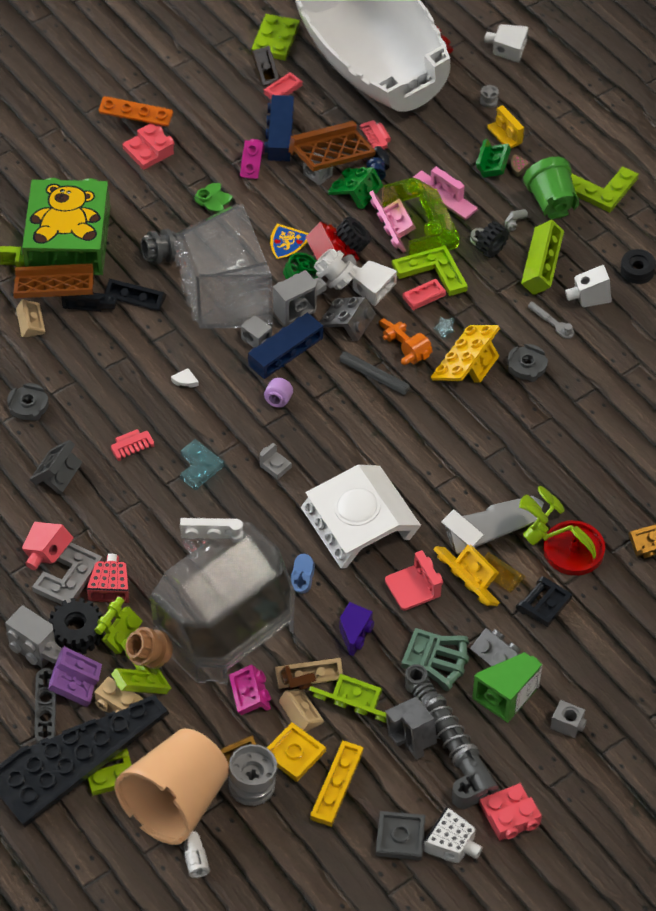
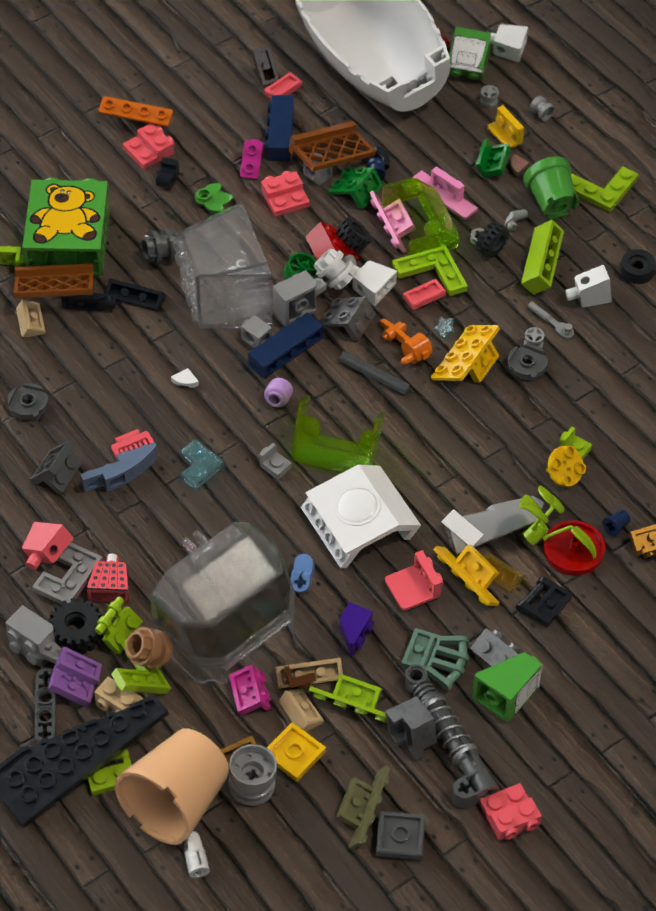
white plate [180,518,243,543] -> none
lime plate [251,14,300,61] -> none
sticker [270,223,309,259] -> none
yellow plate [310,740,364,827] -> none
coral piece [360,120,391,149] -> none
white torso [424,807,483,864] -> none
light grey brick [550,700,587,738] -> none
none -> sand blue slope [80,442,158,492]
none -> black leg [156,157,180,189]
none -> coral plate [261,171,310,217]
none -> clear neon green windscreen [291,395,385,472]
none -> olive bracket [336,765,390,850]
none -> slope [449,27,492,80]
none -> light grey wheel [524,327,545,349]
none -> light grey wheel [530,96,555,121]
none -> yellow plate [546,445,586,487]
none -> lime bracket [559,427,592,459]
none -> dark blue bush [602,509,631,536]

